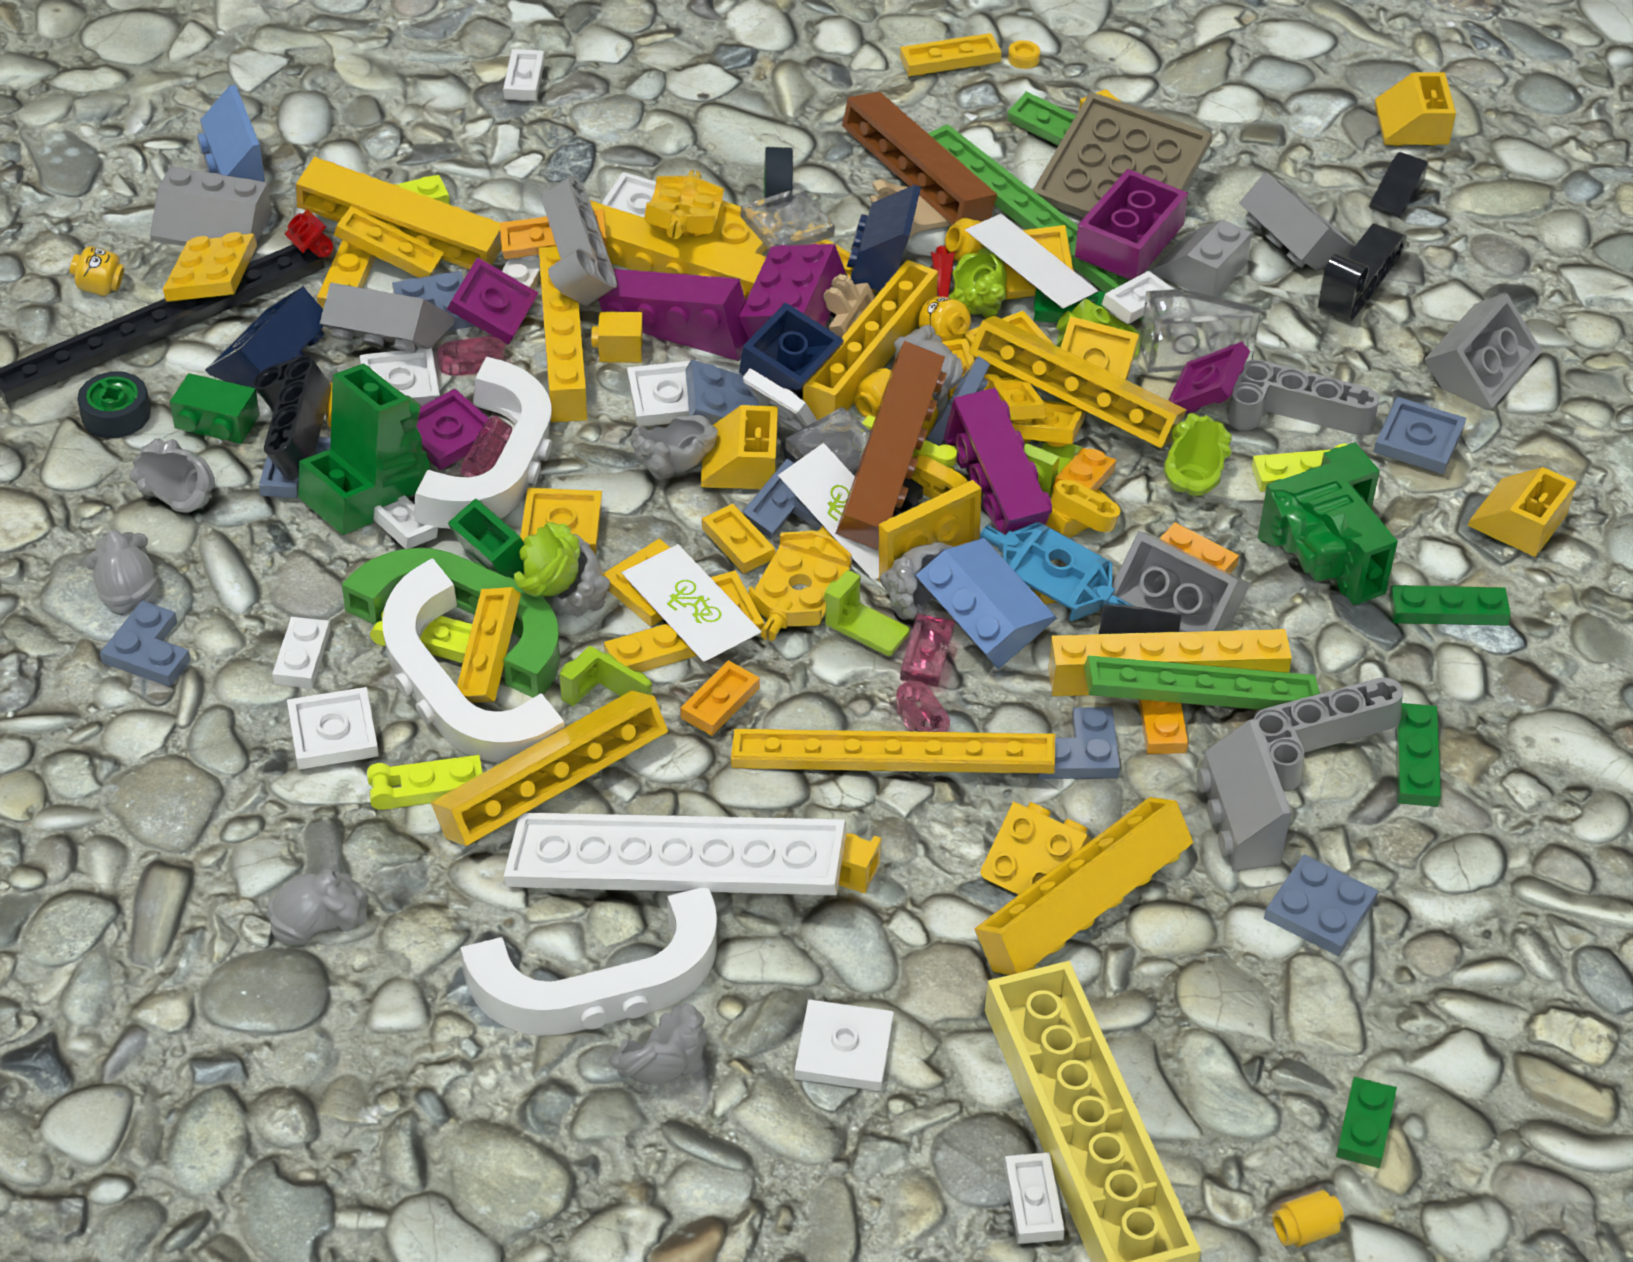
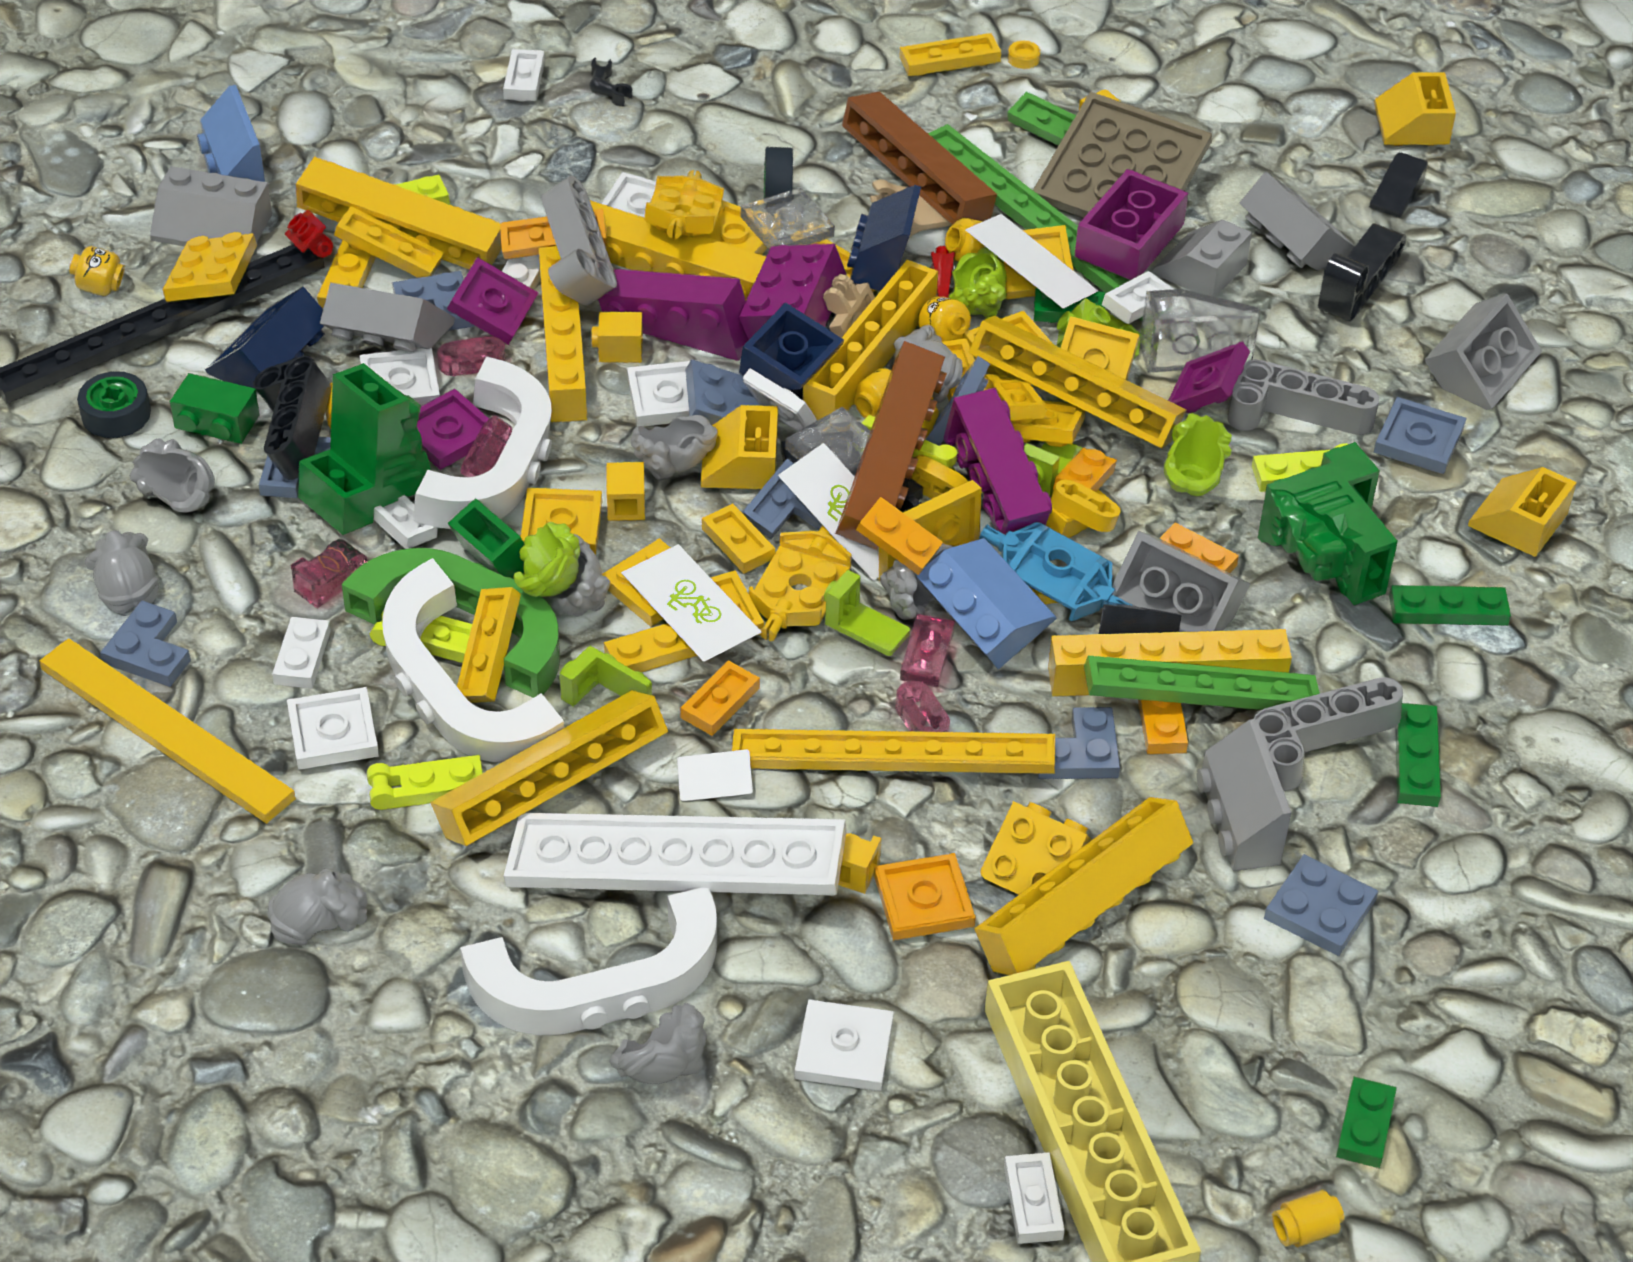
none -> yellow tile [39,638,296,824]
none -> clear pink leg [291,539,368,609]
none -> black arm [589,57,633,106]
none -> yellow brick [606,462,645,521]
none -> white sticker [677,749,753,801]
none -> light orange plate [856,497,943,575]
none -> light orange plate [874,853,976,940]

